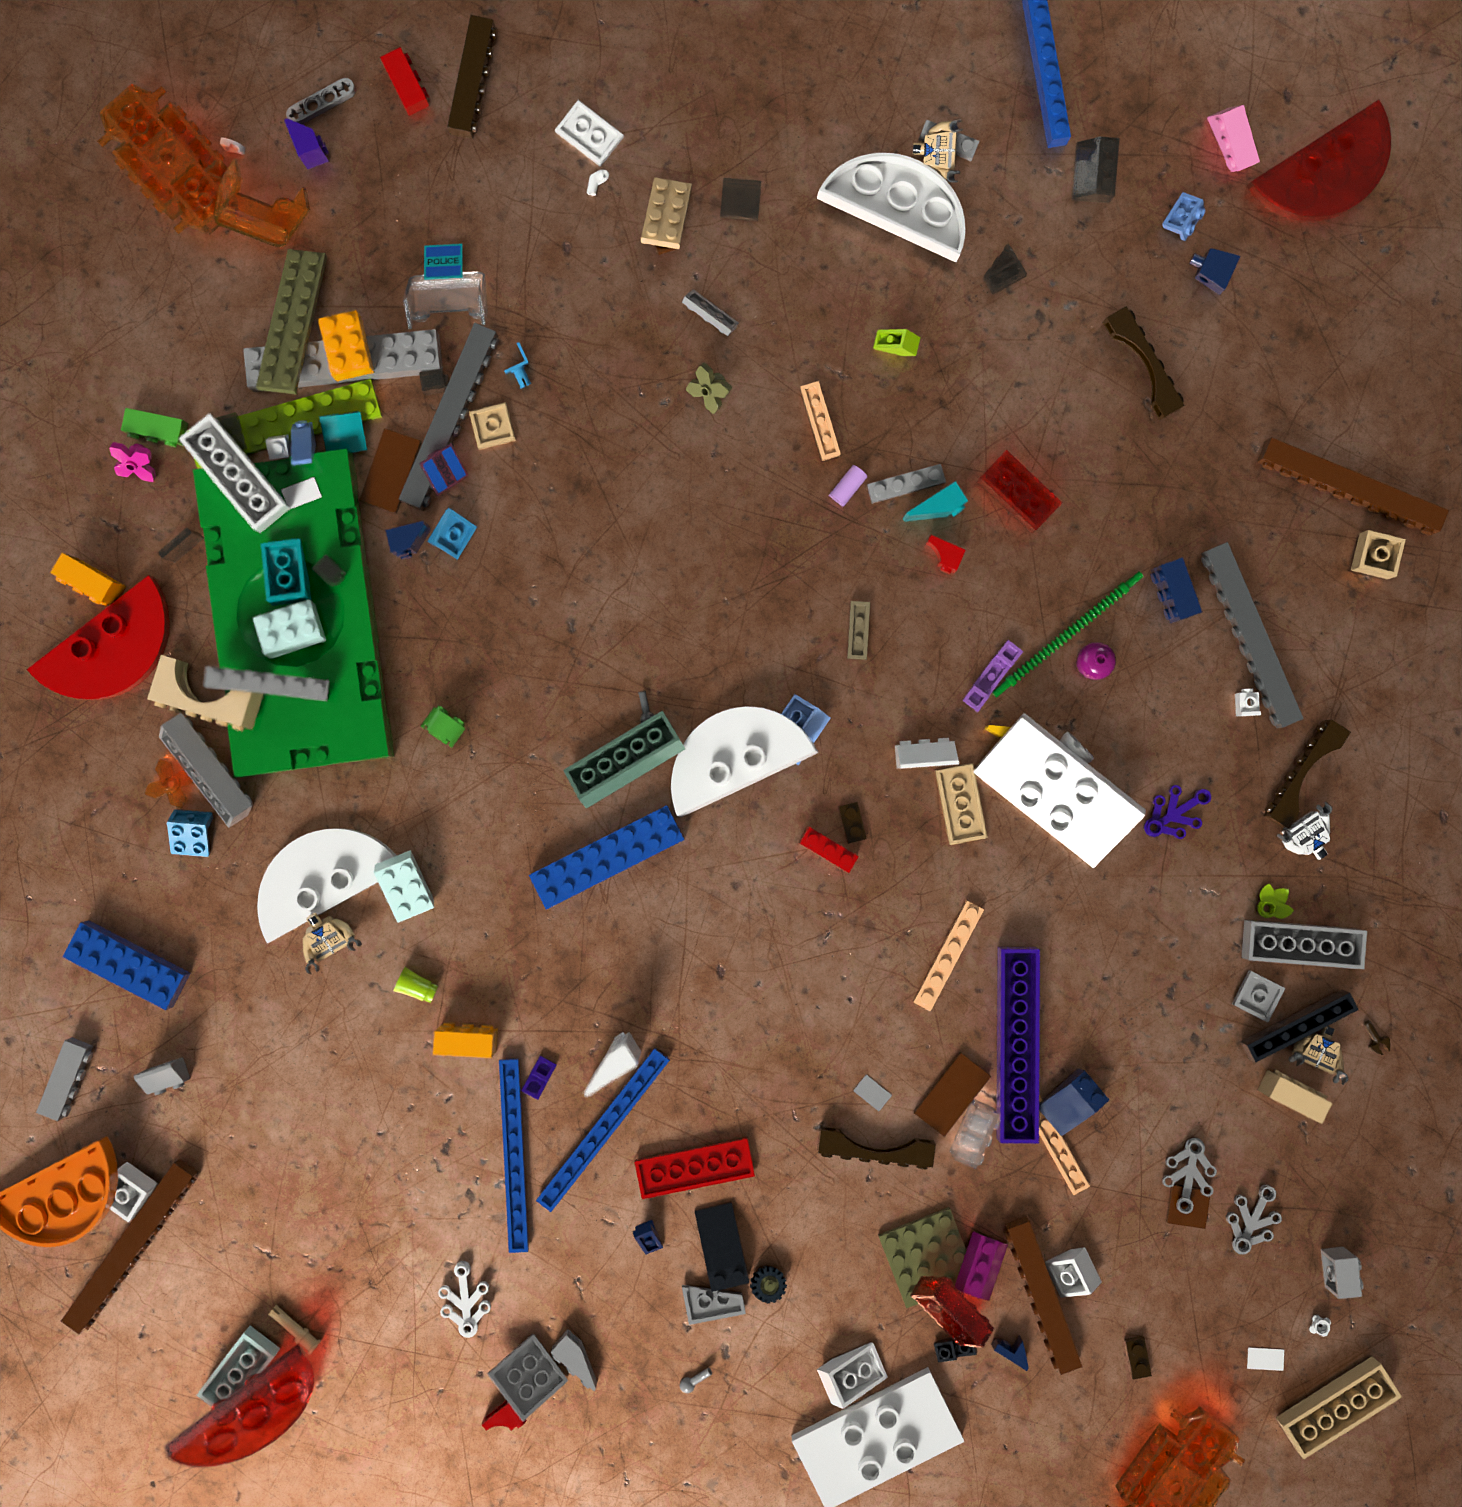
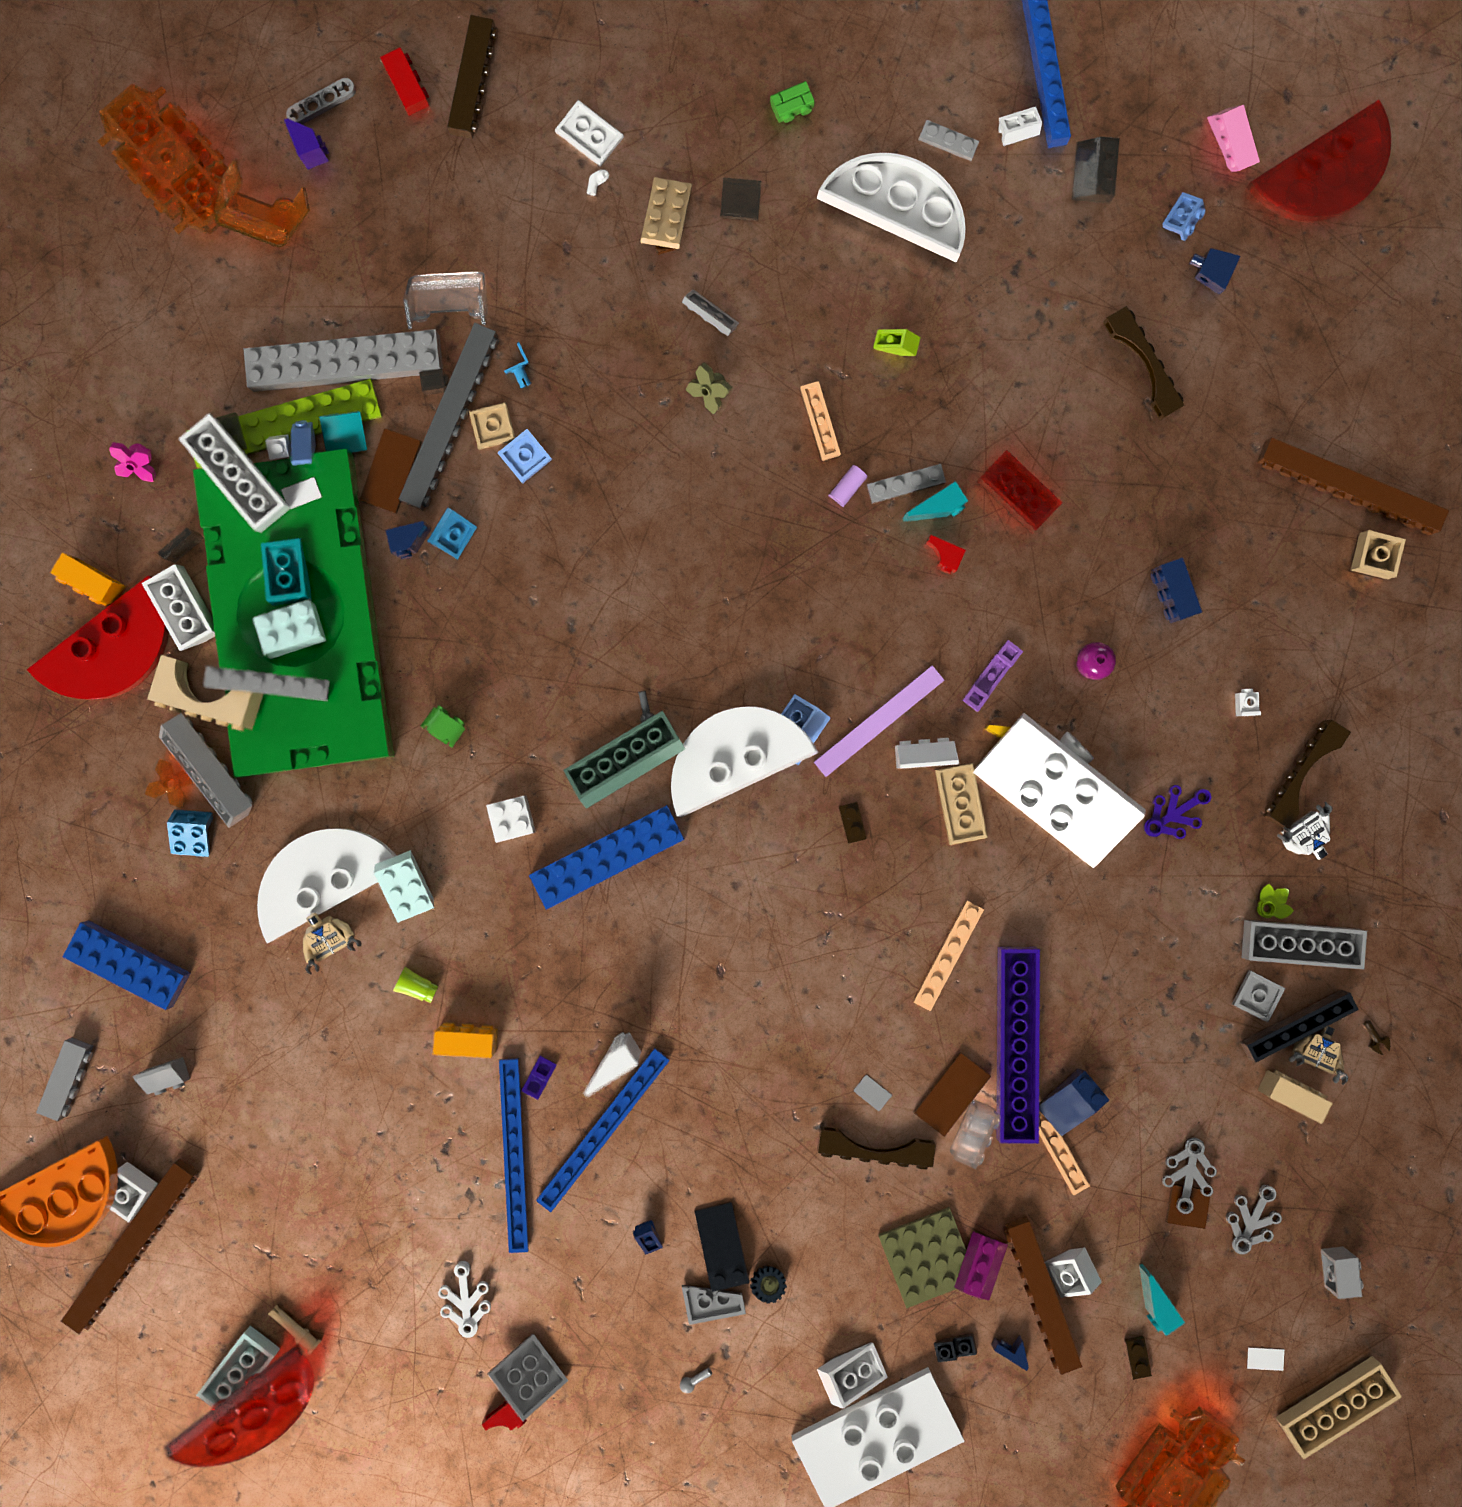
bright green brick [121,408,188,447] -> none
tile [220,137,245,155] -> none
olive plate [256,249,327,394] -> none
clear smoke brick [312,555,347,587] -> none
light orange brick [318,310,374,381] -> none
piece [419,443,469,496] -> none
piece [424,244,463,280] -> none
light grey slope [551,1329,597,1391] -> none
red plate [634,1137,755,1199] -> none
red brick [799,826,859,873] -> none
dark tan plate [847,601,870,660] -> none
clear red brick [910,1276,995,1348] -> none
torso [913,119,963,183] -> none
clear smoke wing [983,244,1027,294] -> none
green hose [992,571,1144,698] -> none
dark grey brick [1201,542,1304,728] -> none
white plate [1309,1315,1331,1337] -> none
none -> white slope [142,564,215,651]
none -> white brick [486,795,536,843]
none -> light blue plate [498,429,552,484]
none -> bright green brick [770,81,815,123]
none -> lavender tile [814,666,944,777]
none -> white hinge [999,106,1042,146]
none -> teal slope [1139,1264,1185,1336]

